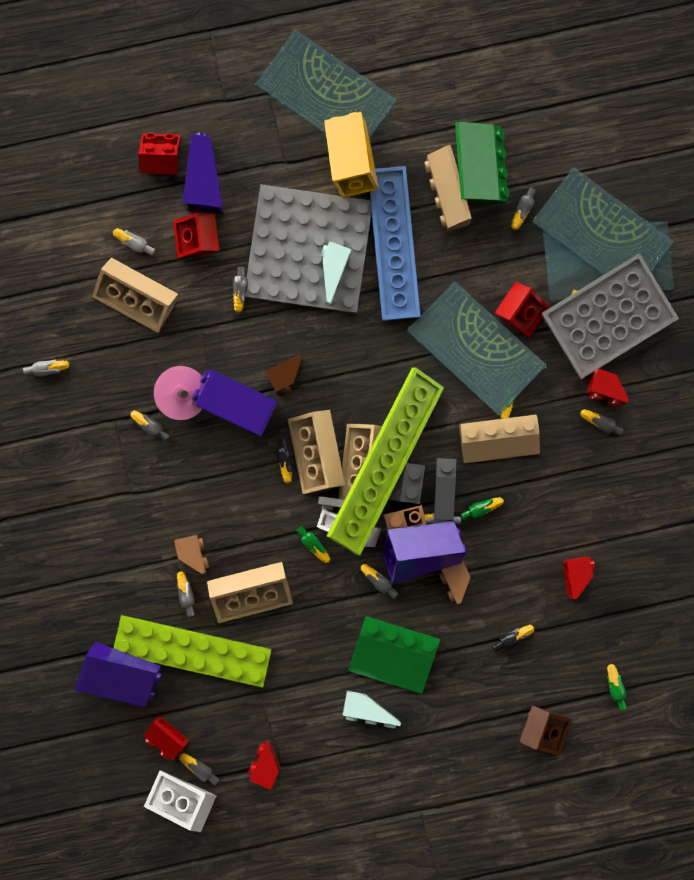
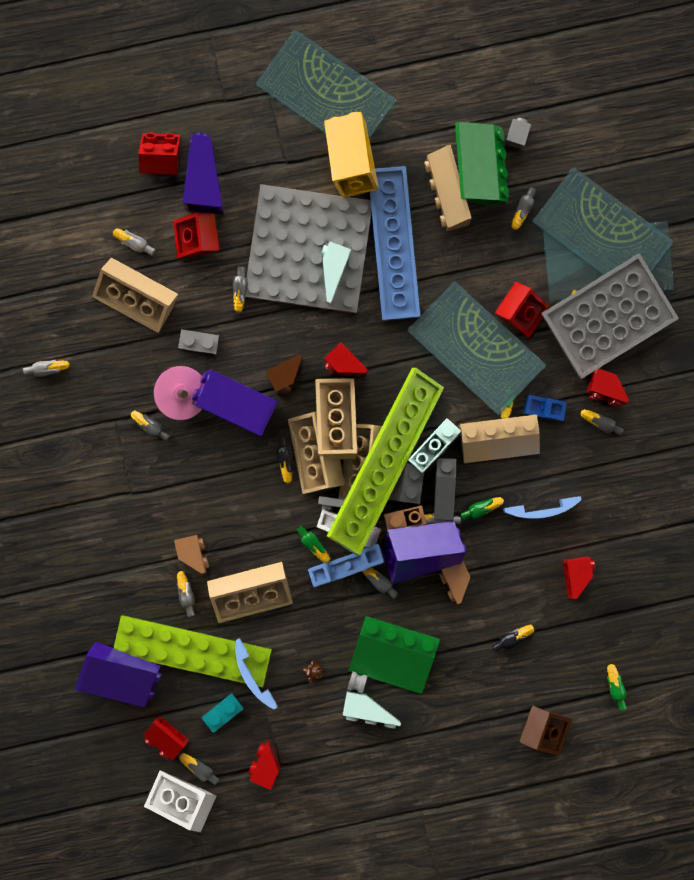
none -> light grey plate [178,329,219,355]
none -> teal plate [202,693,244,733]
none -> light blue slope [235,638,278,709]
none -> reddish brown plant [303,660,323,684]
none -> medium blue slope [308,544,385,587]
none -> tan slope [315,378,357,459]
none -> red slope [324,343,368,377]
none -> light grey wheel [347,671,367,694]
none -> light aqua slope [408,419,461,473]
none -> light blue slope [503,496,581,519]
none -> light grey brick [505,118,531,150]
none -> blue slope [523,395,567,421]

